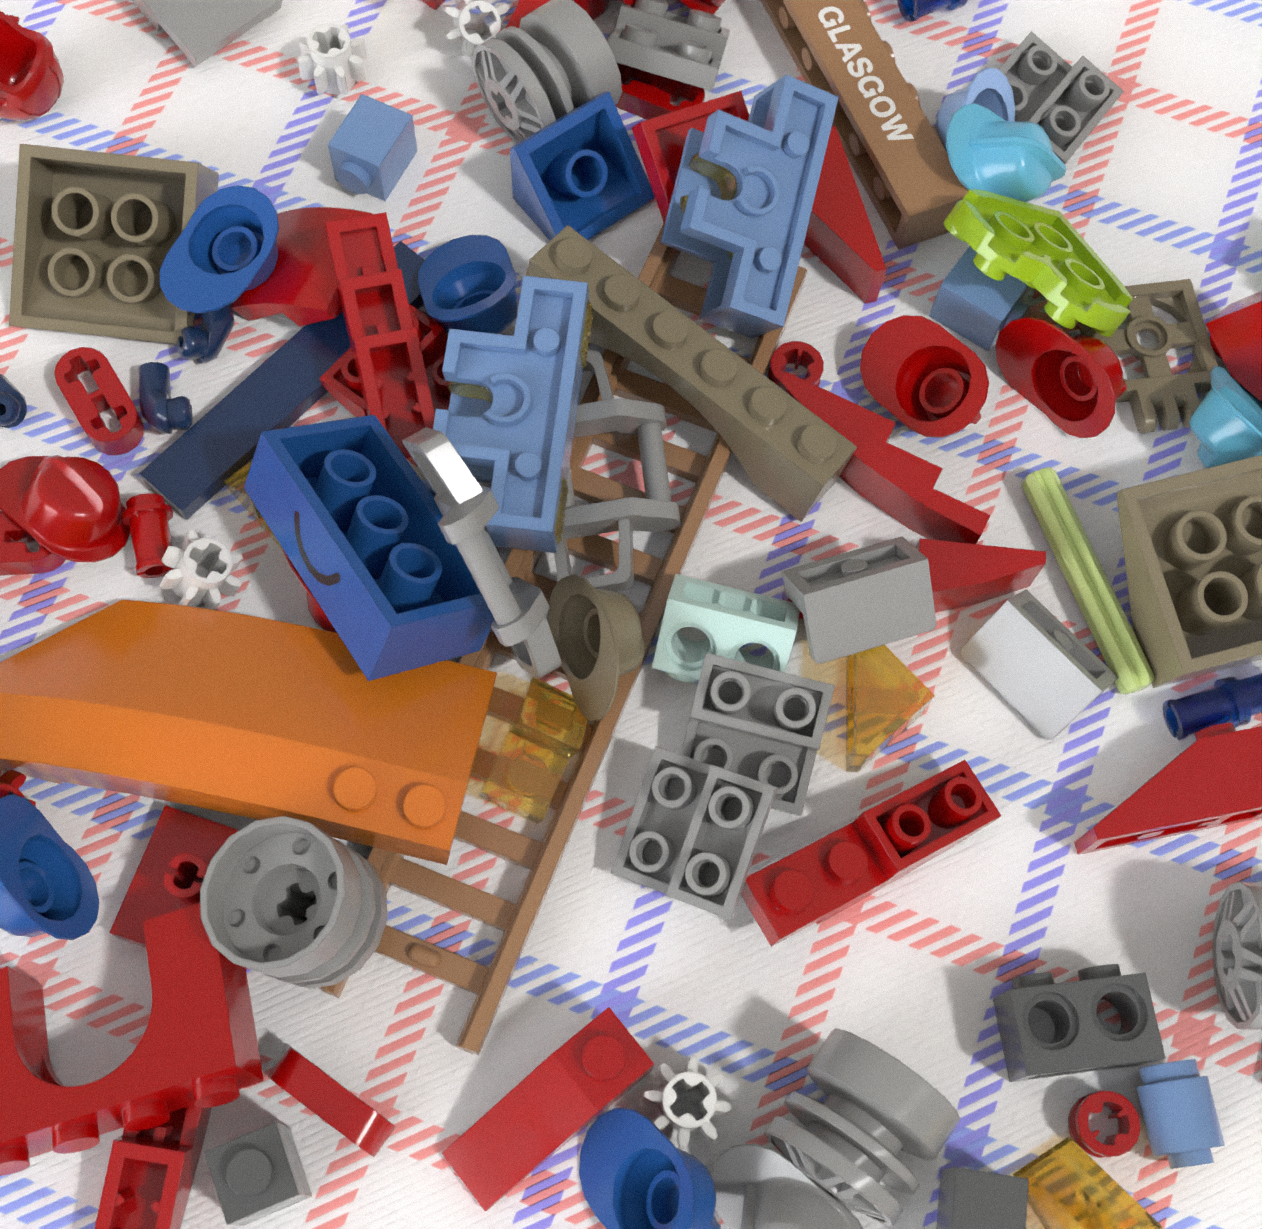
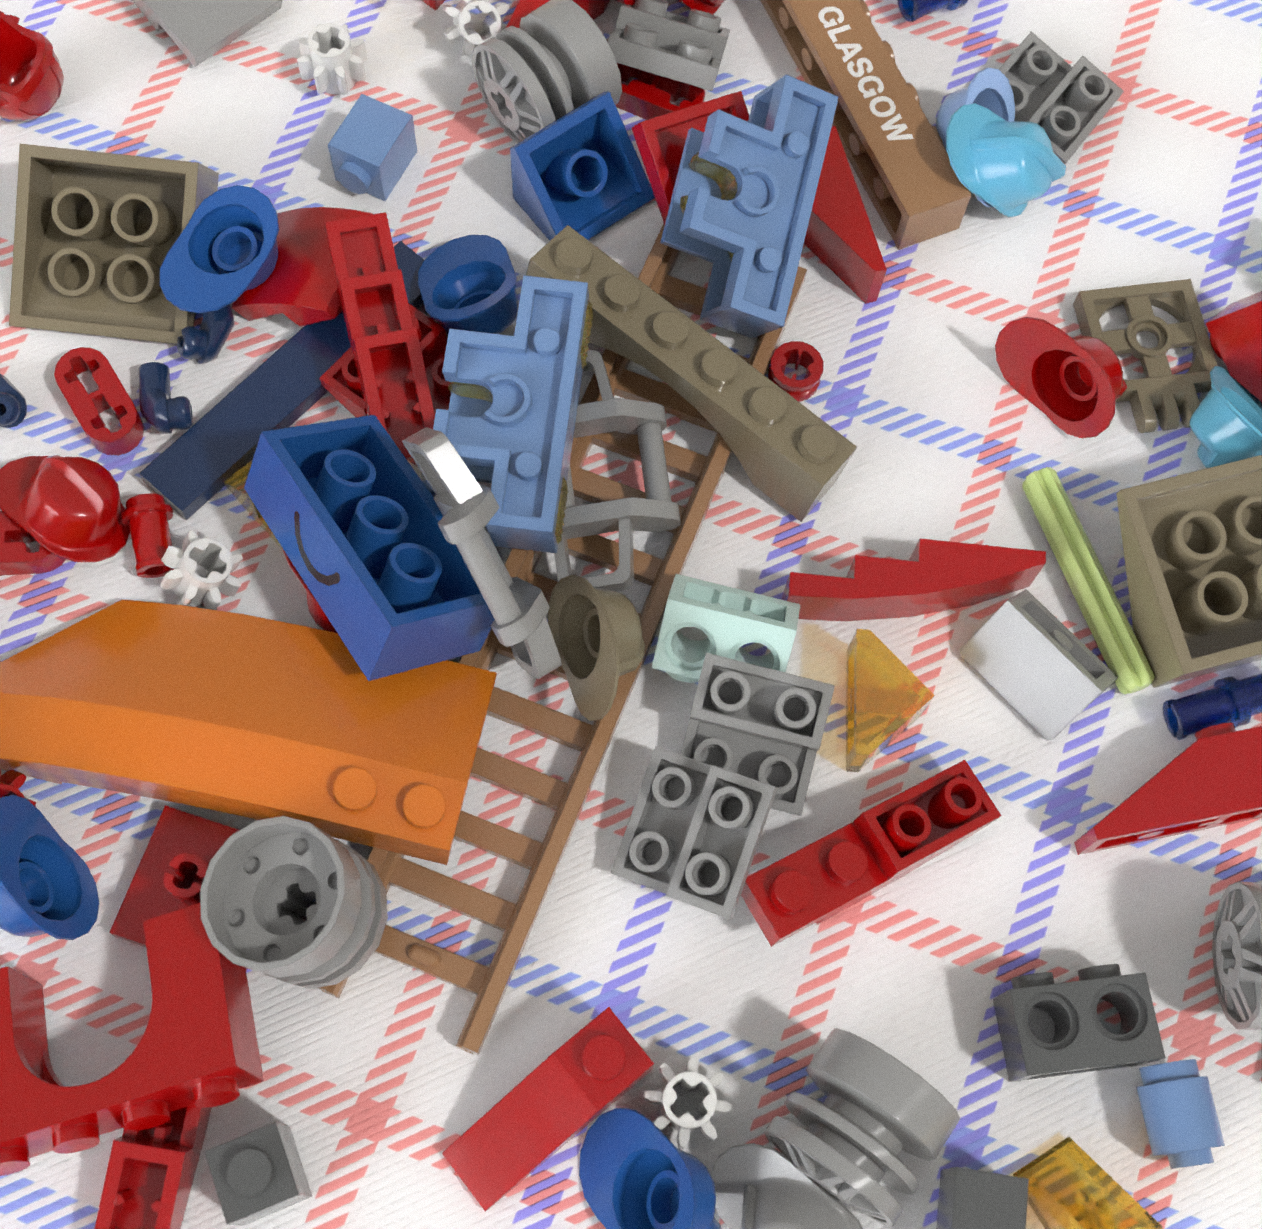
red beam [267,1046,396,1157] -> none
clear yellow slope [478,677,588,824] -> none
red slope [778,371,991,544] -> none
light grey panel [782,536,936,664] -> none
red piece [860,315,989,438] -> none
medium blue brick [929,246,1030,351] -> none
lime plate [943,189,1132,337] -> none
red bush [1068,1091,1141,1158] -> none

